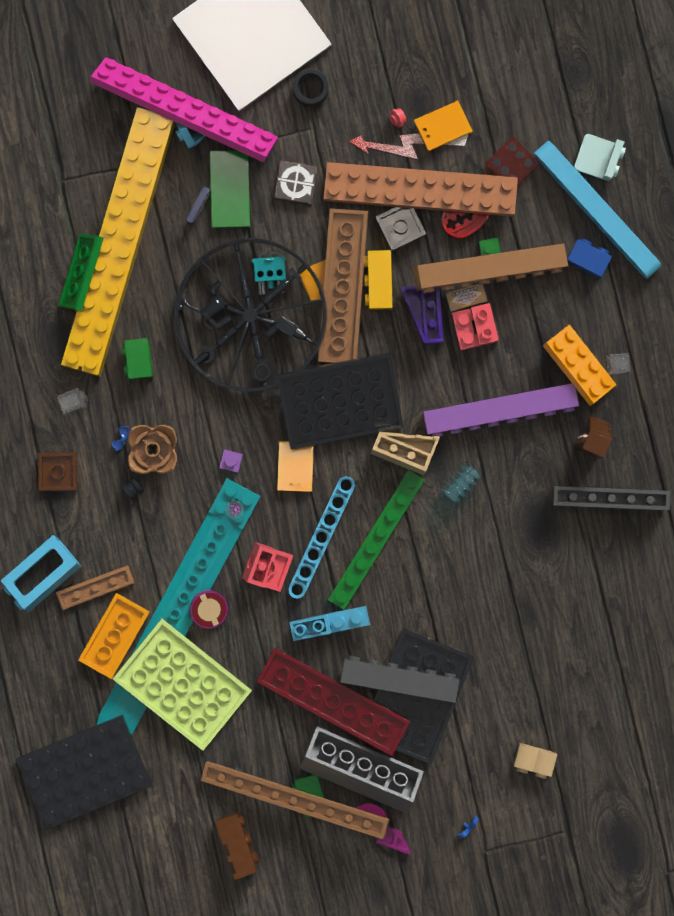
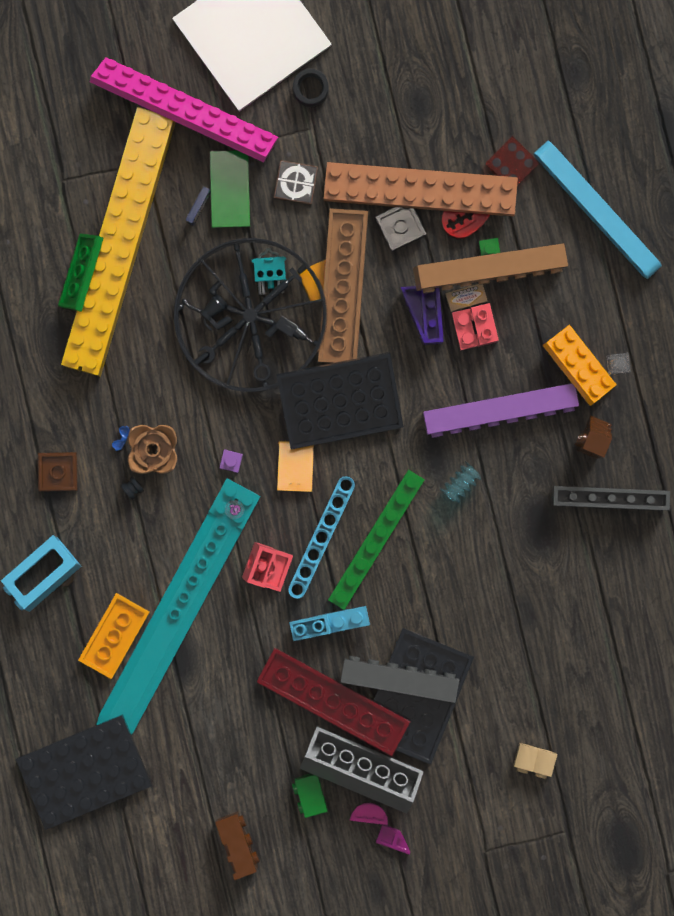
clear brick [56,388,88,415] -> none
medium nougat tile [56,565,135,610] -> none
yellowish green plate [113,618,252,750] -> none
green brick [122,338,153,380] -> none
medium azure plate [175,123,205,149] -> none
tile [189,590,228,629] -> none
medium nougat plate [201,761,389,839] -> none
sticker [349,133,469,159] -> none
yellow brick [364,250,392,310] -> none
tan wedge [371,432,440,476] -> none
coral plate [389,109,406,128] -> none
light orange container [414,100,473,151] -> none
blue piece [457,815,479,839] -> none
blue brick [567,238,612,279] -> none
light aqua bracket [574,134,626,181] -> none

